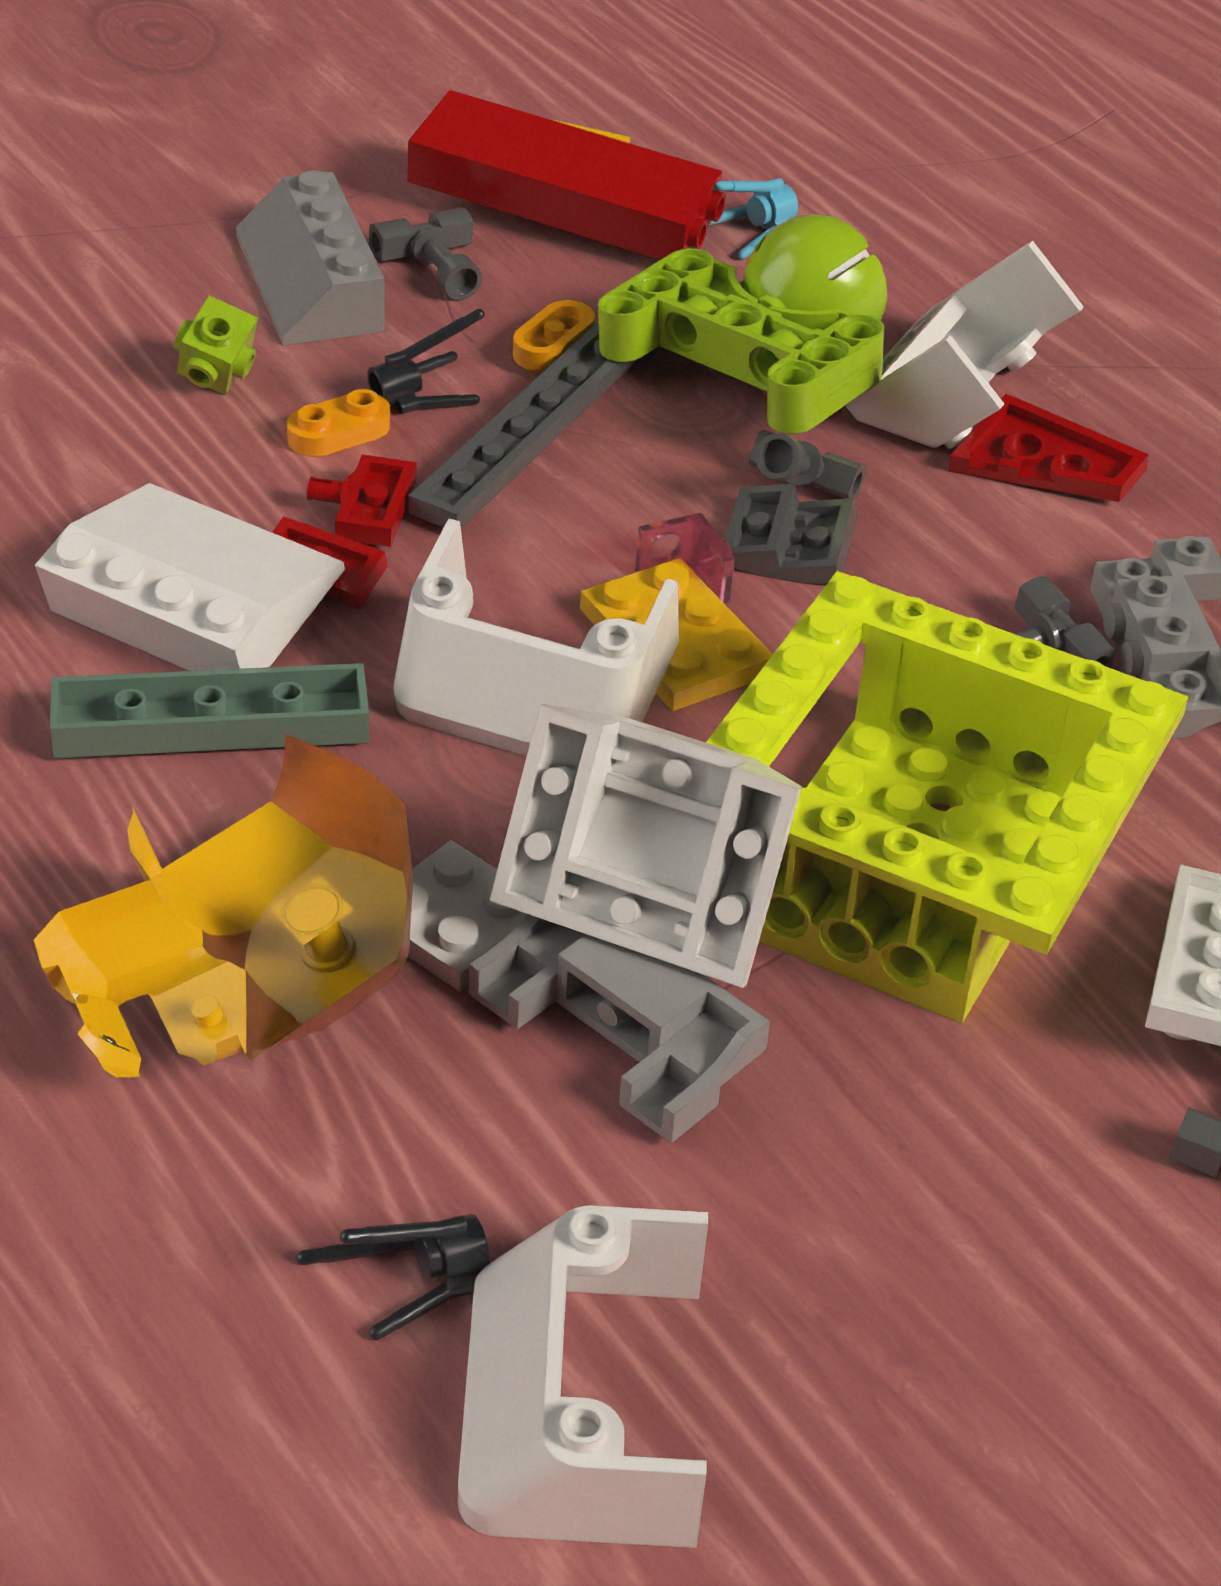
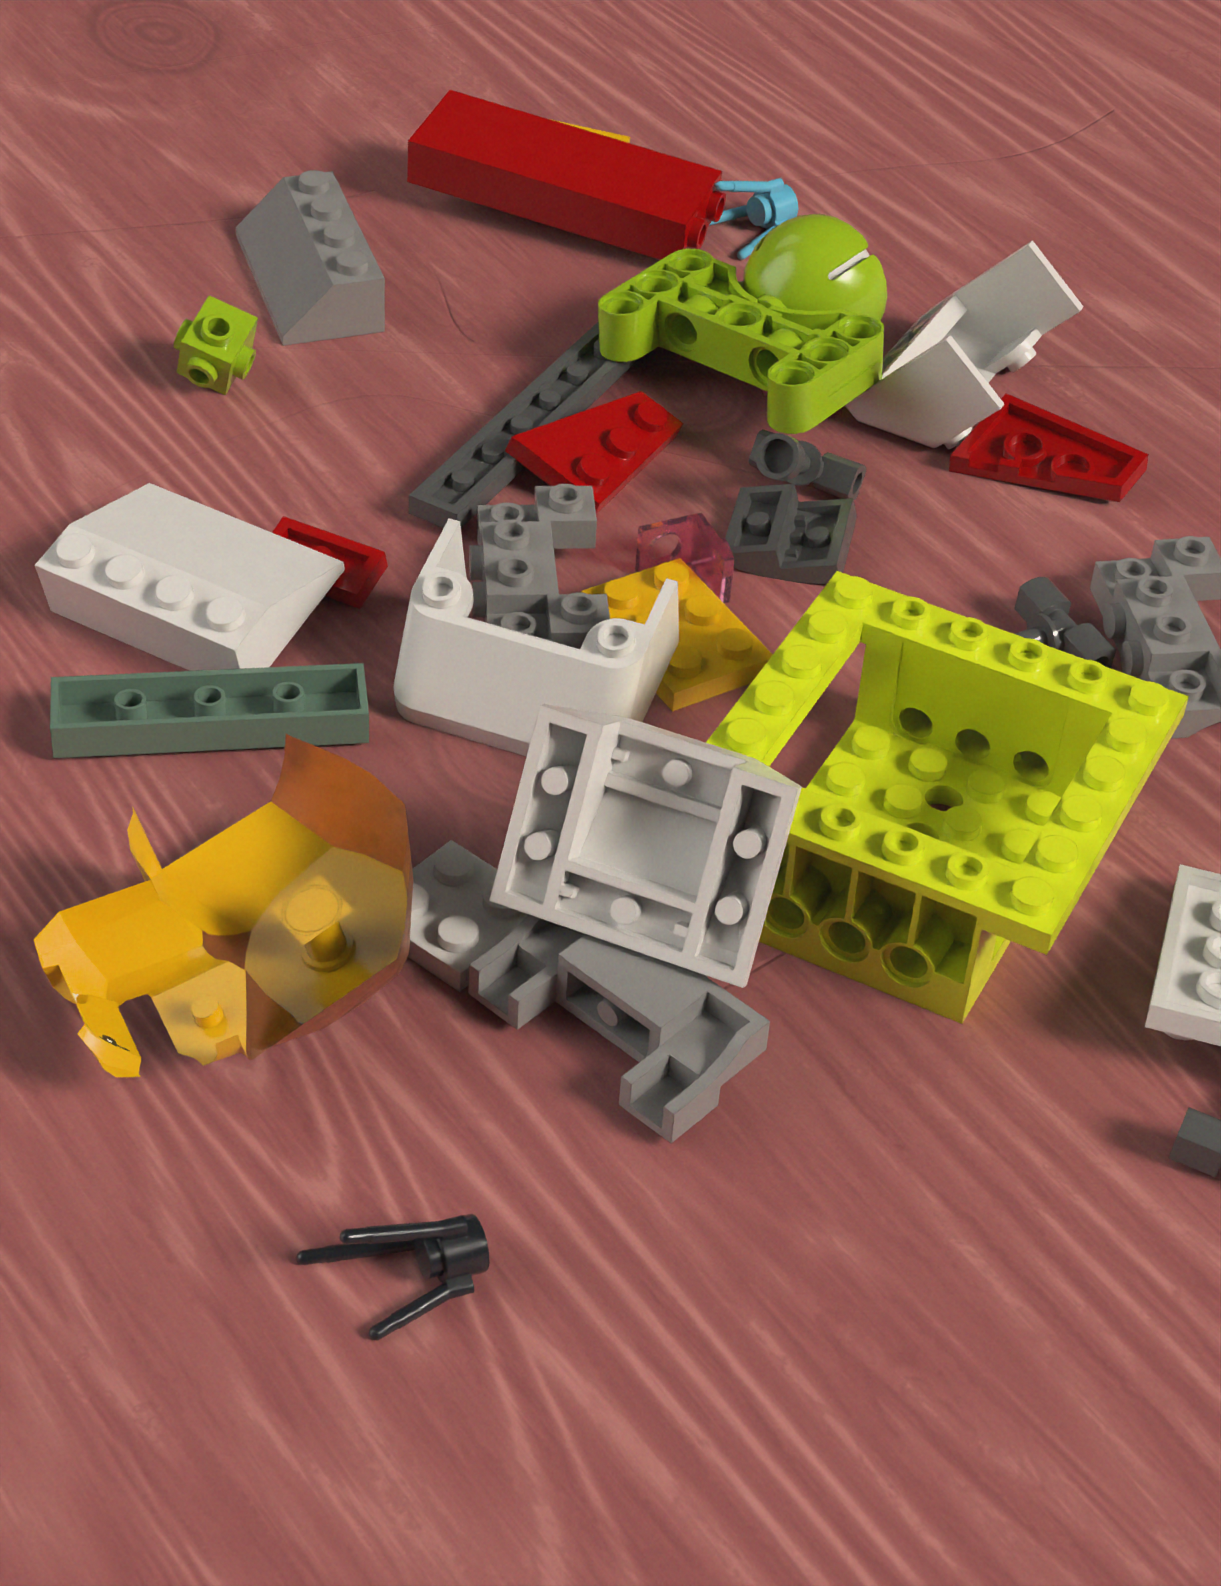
light orange plate [287,389,390,457] -> none
red plate [307,454,417,547] -> none
black plant [367,309,485,414] -> none
dark grey bar [369,207,482,300] -> none
white windscreen [458,1205,708,1548] -> none
light orange plate [513,300,595,374] -> none
none -> light grey bracket [469,484,610,649]
none -> red wing [505,391,684,514]

